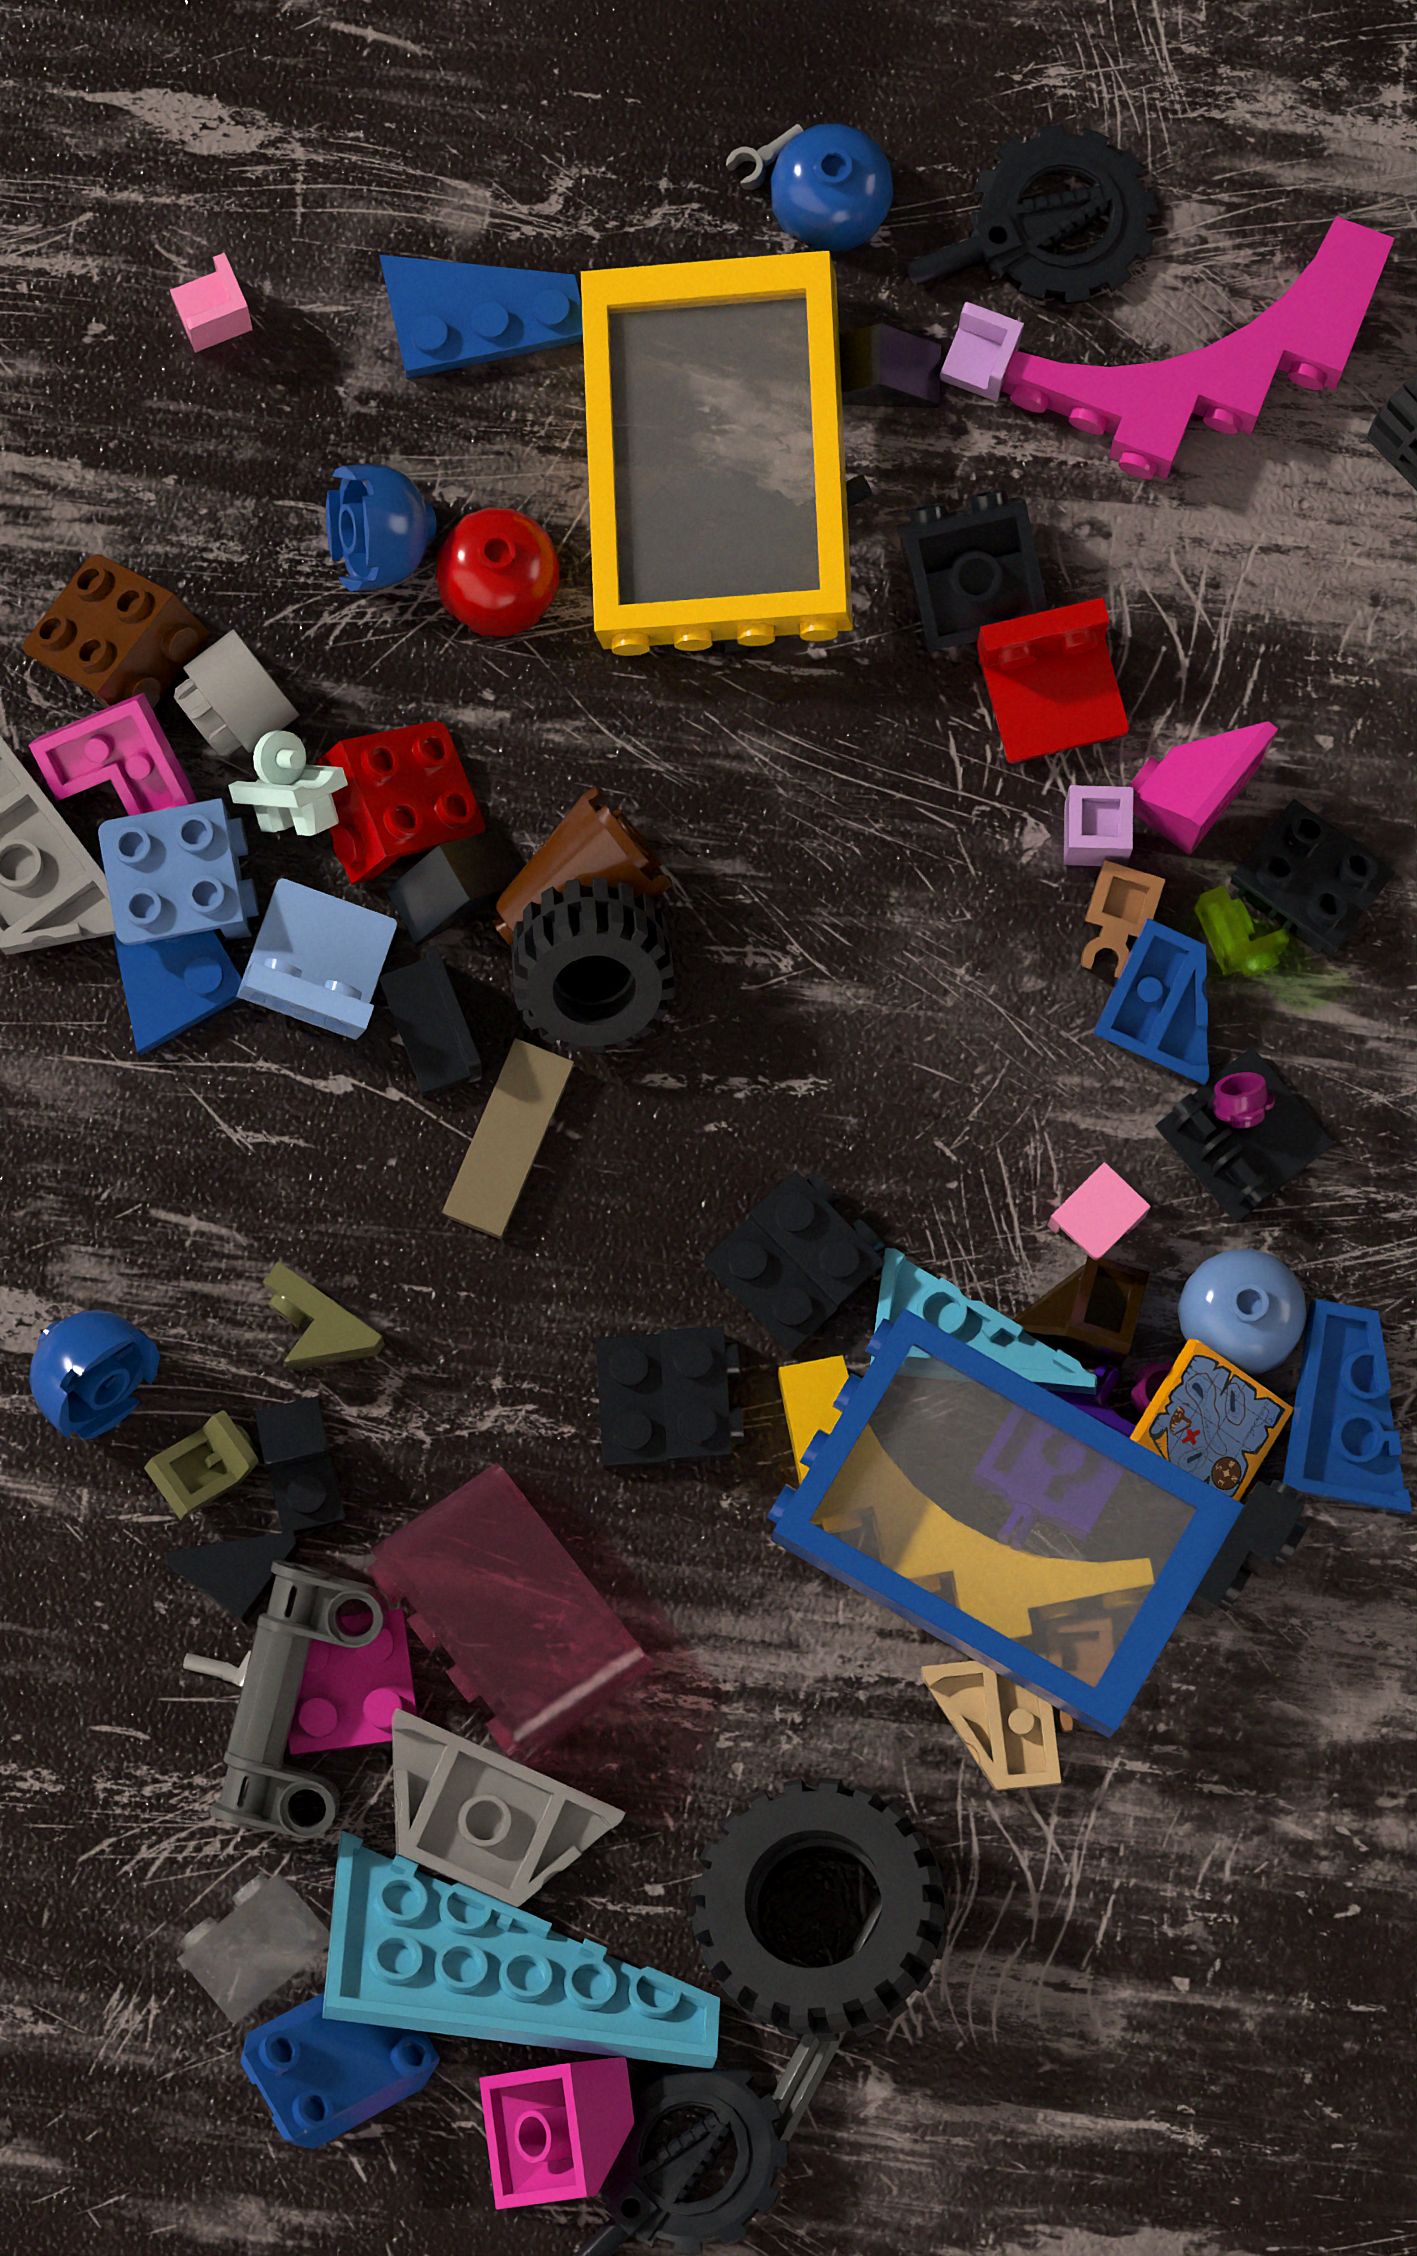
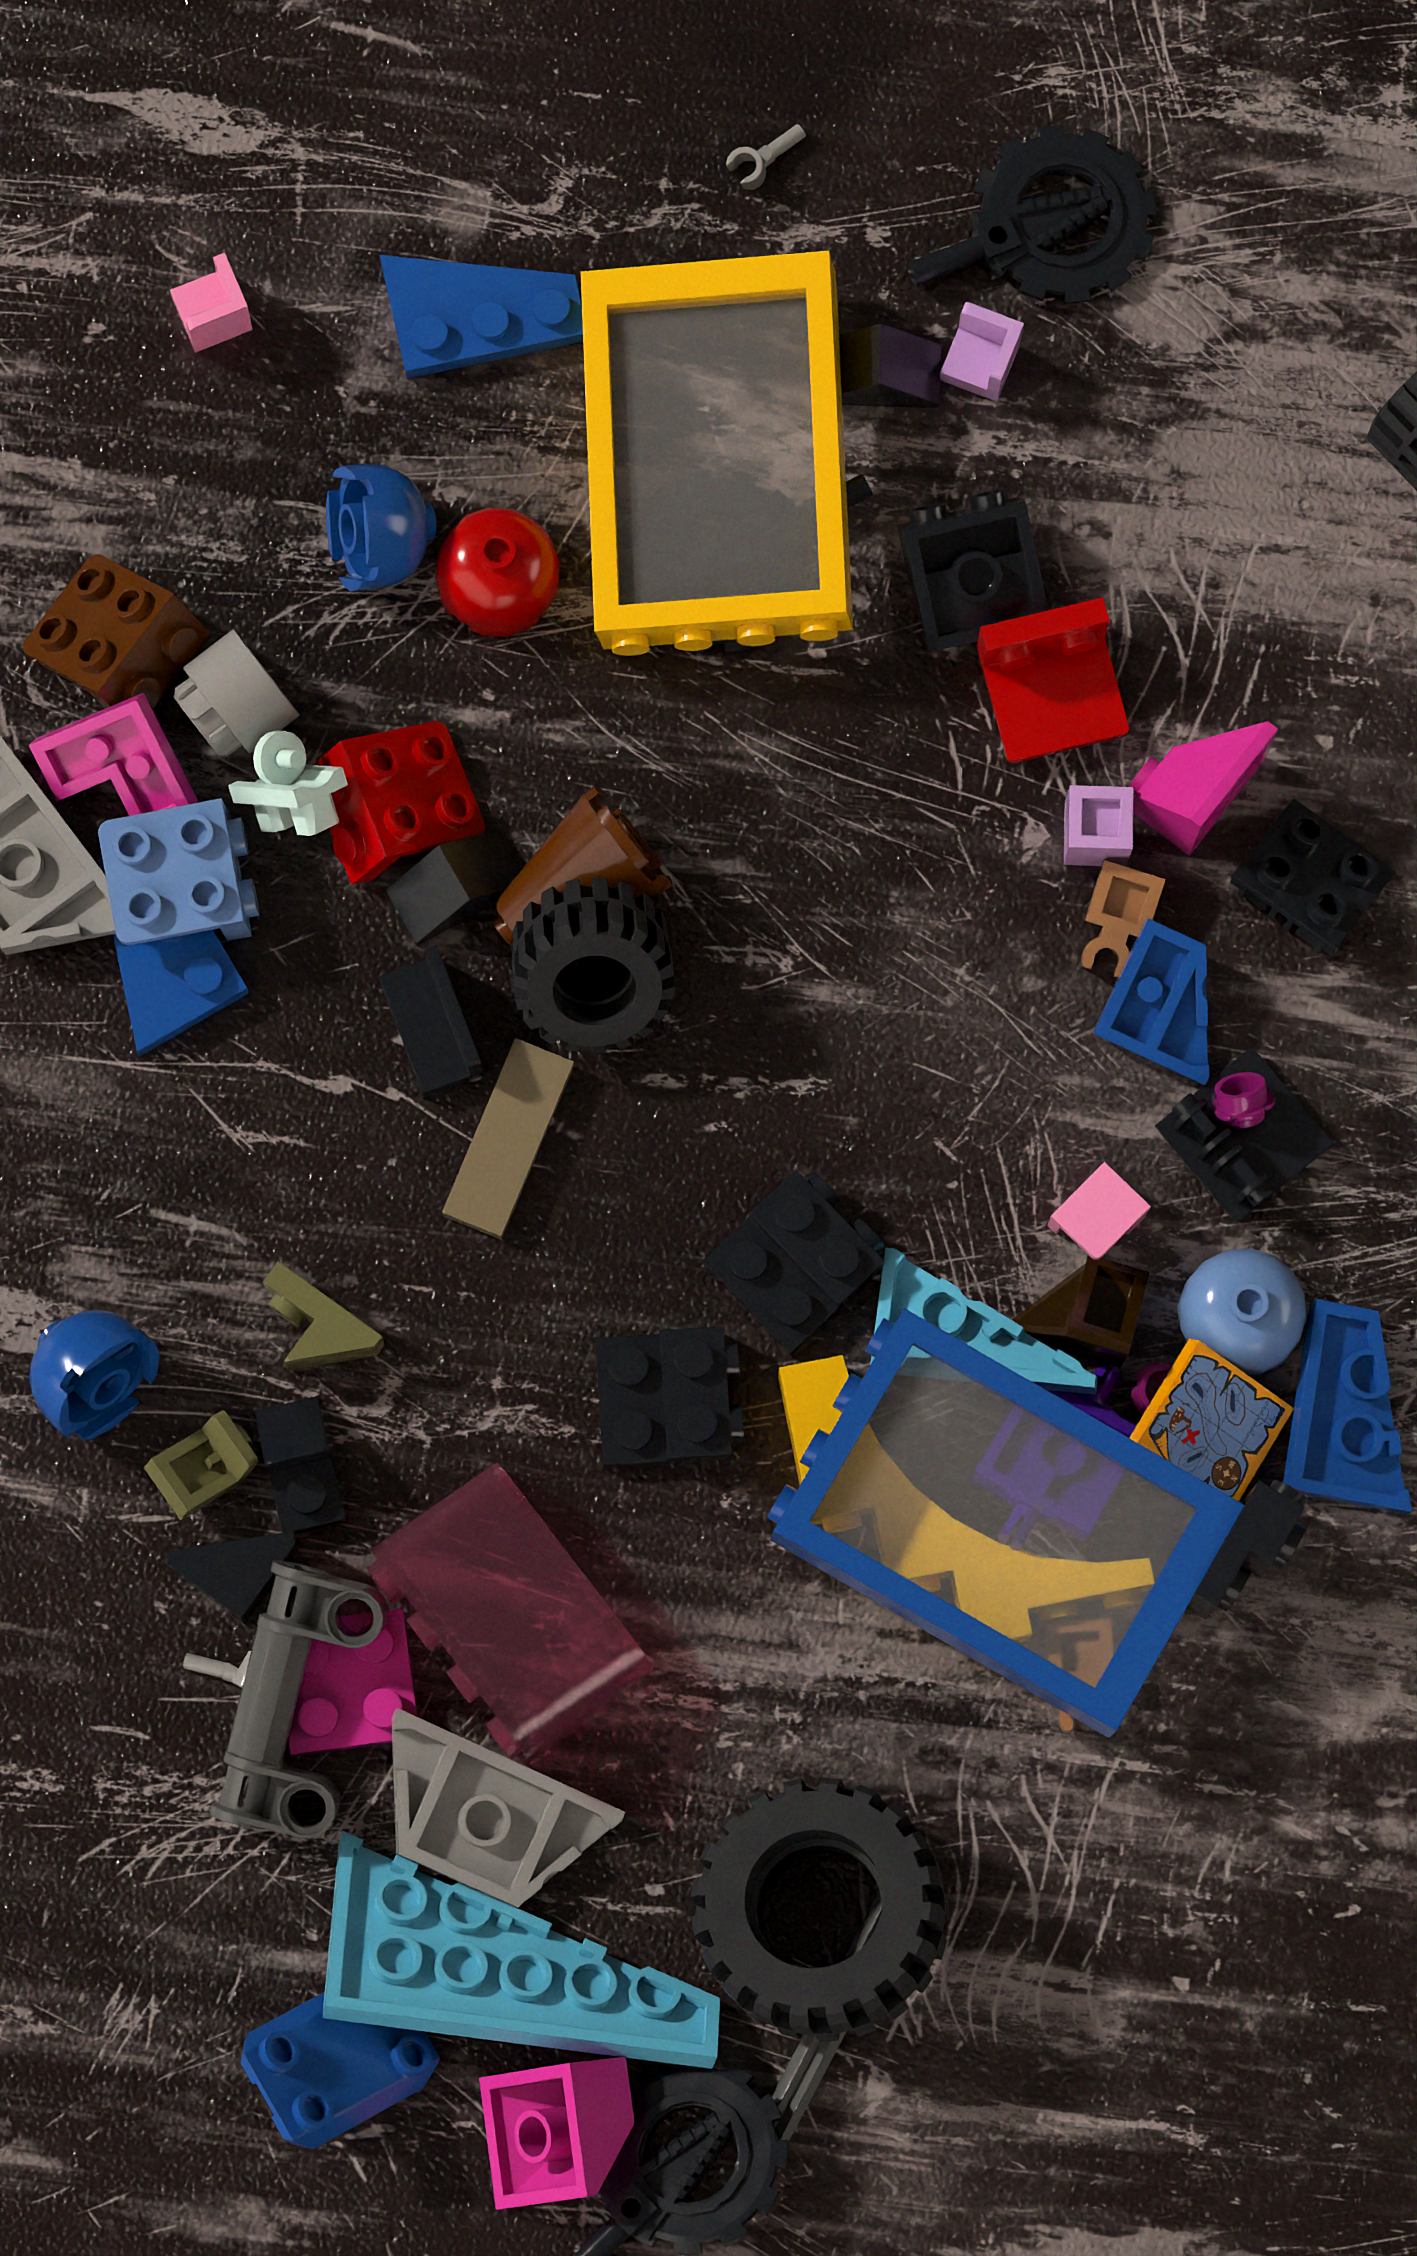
clear bracket [177,1873,330,2025] -> none
light blue bracket [236,878,397,1040] -> none
blue cylinder [770,123,894,252] -> none
tan wing [921,1653,1061,1791] -> none
dark pink arch [1002,216,1395,480] -> none
clear neon green bracket [1194,884,1289,978] -> none

